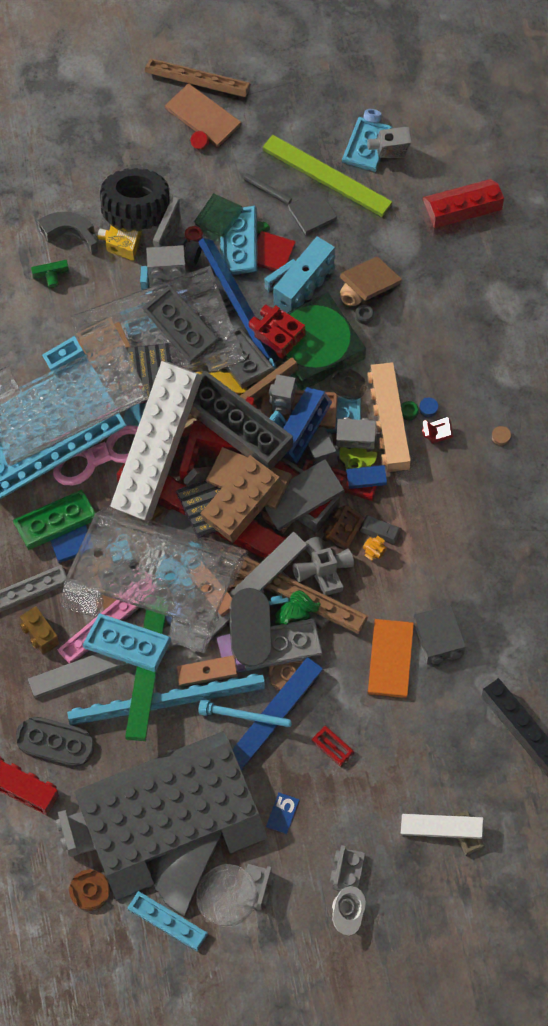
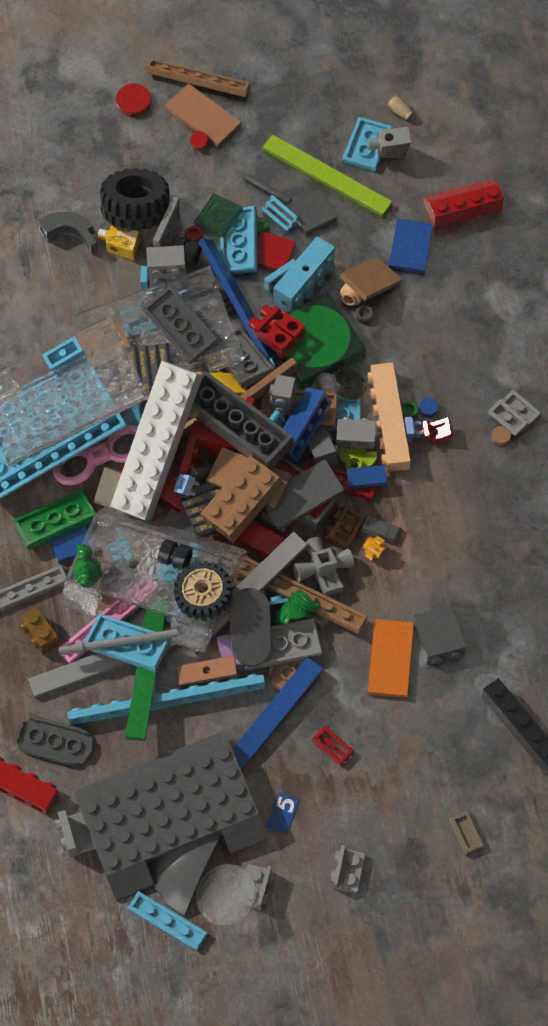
green tile [31,259,69,287] -> none
dark orange tile [69,869,110,911] -> none
medium azure piece [198,699,293,727] -> none
white piece [332,886,366,936] -> none
light blue tile [363,109,382,123] -> none
white tile [401,814,484,839] -> none
none -> light grey bar [59,629,178,655]
none -> green hair [72,544,102,588]
none -> dark tan tile [93,466,122,509]
none -> red tile [116,83,151,116]
none -> black wheel [157,539,193,570]
none -> light blue tile [174,473,199,496]
none -> wheel [174,561,233,621]
none -> medium azure tile [261,195,300,232]
none -> clear tile [312,373,340,392]
none -> tan cone [387,95,414,120]
none -> blue tile [389,219,433,273]
none -> light blue tile [404,417,422,442]
none -> light grey slope [487,390,541,436]

